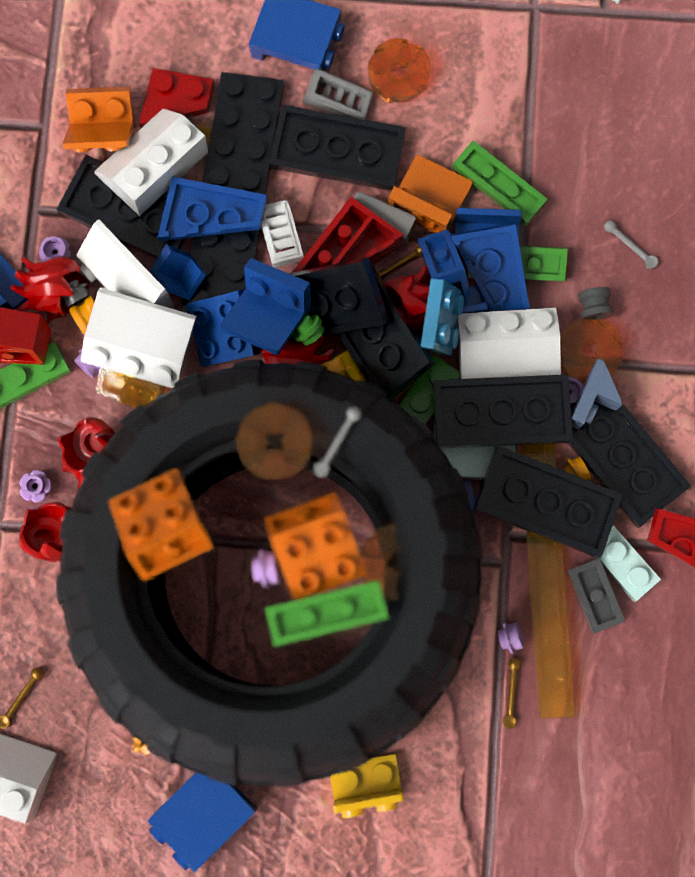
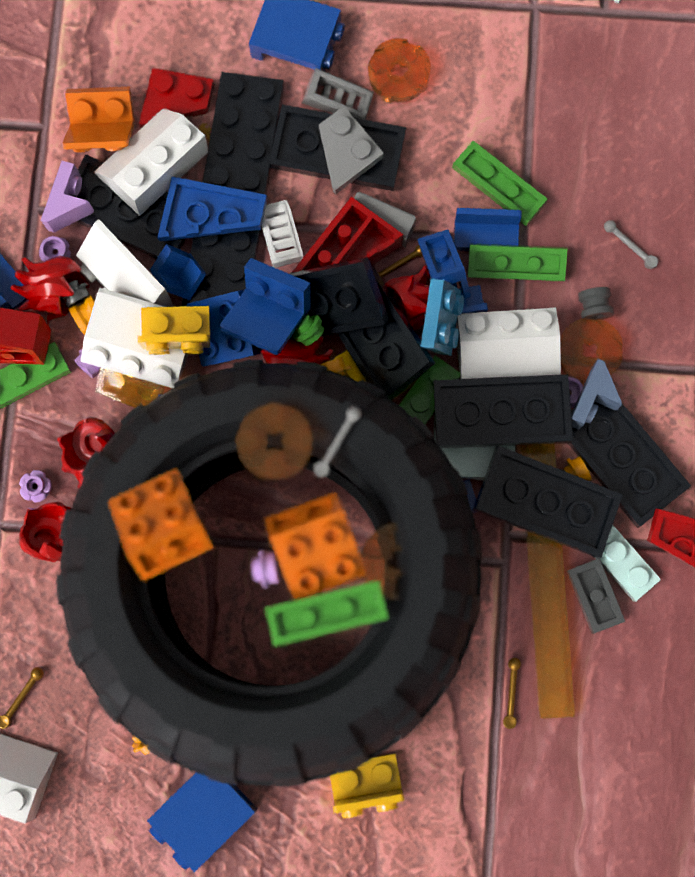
orange bracket [388,155,472,233] -> none
blue wing [450,222,530,312] -> none
lavender plate [498,621,524,654] -> none
none -> lavender slope [41,161,94,232]
none -> yellow bracket [138,306,211,355]
none -> light grey wing [319,106,384,195]

